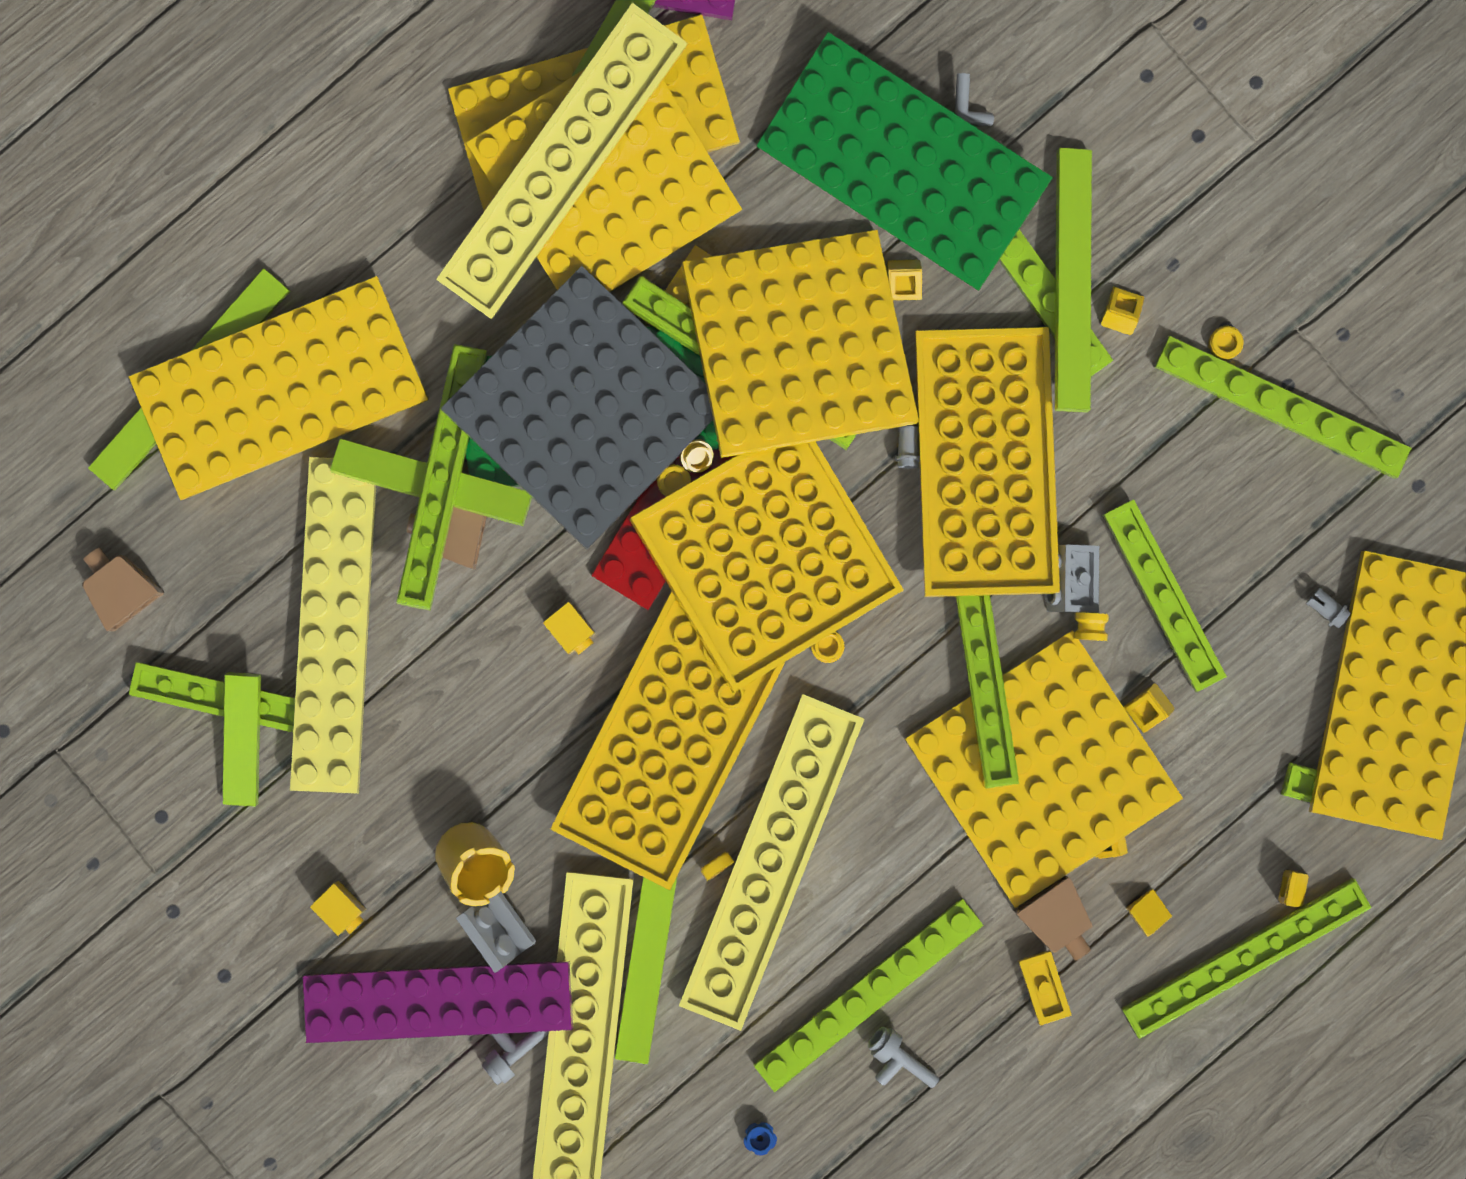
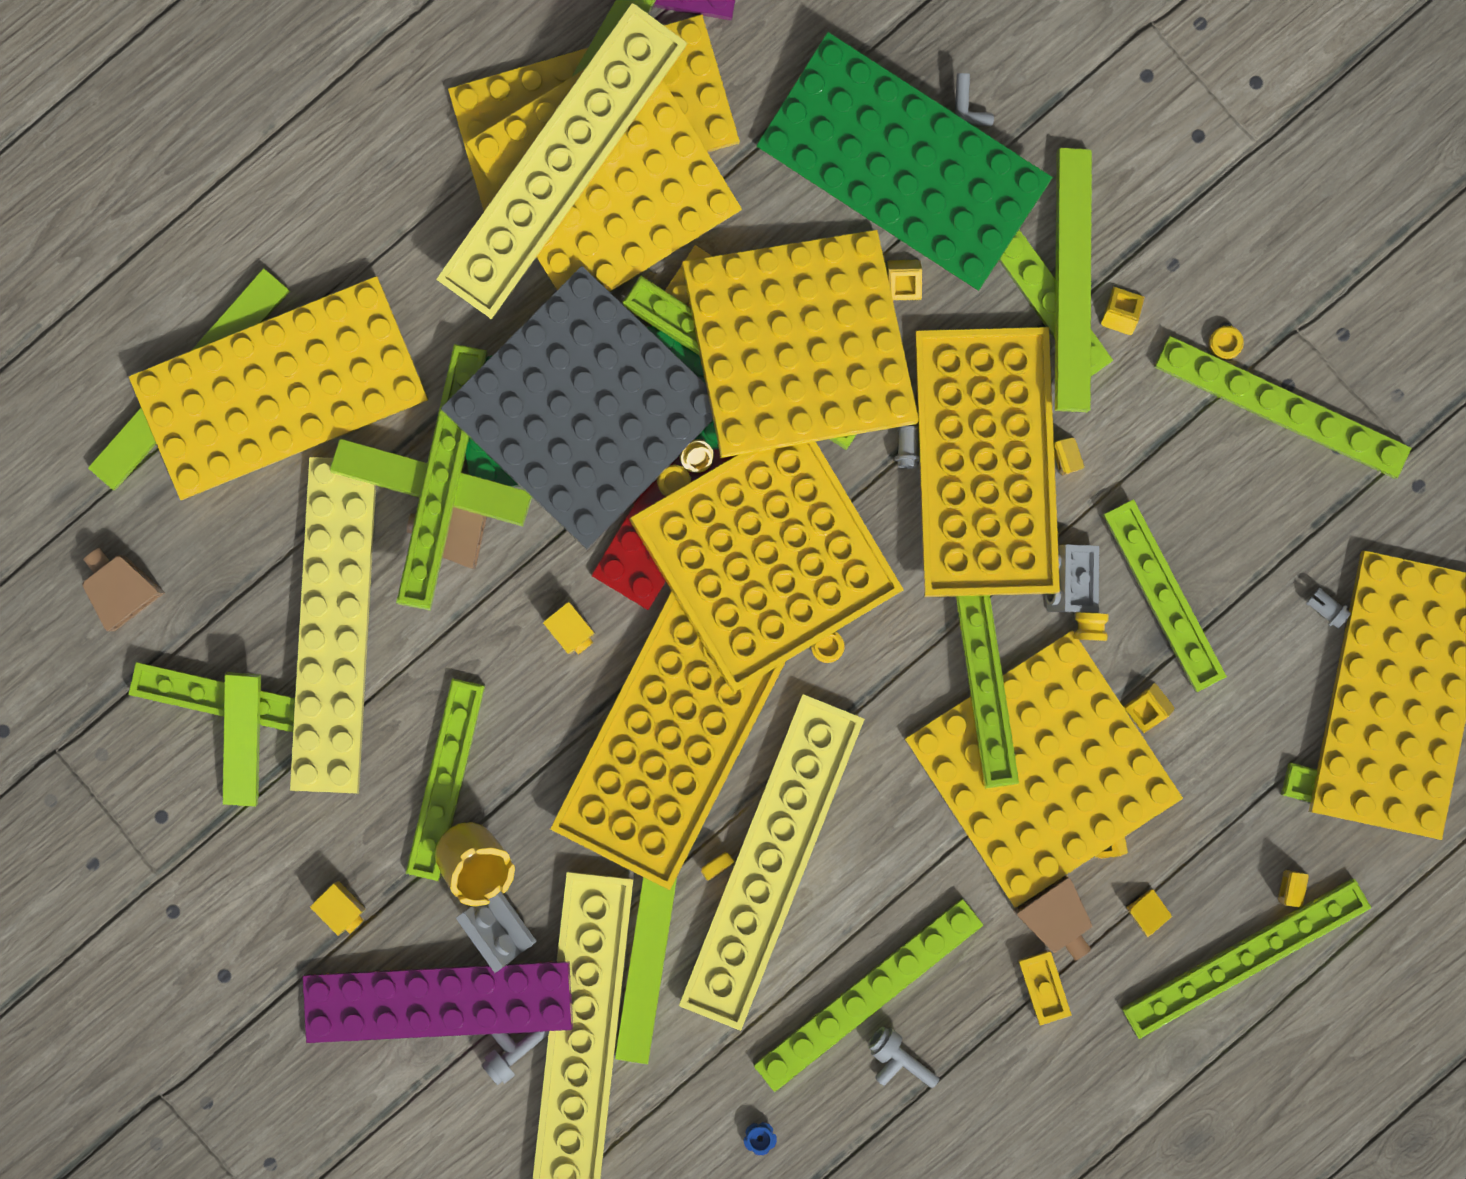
none -> lime tile [405,678,485,881]
none -> yellow slope [1054,438,1084,476]

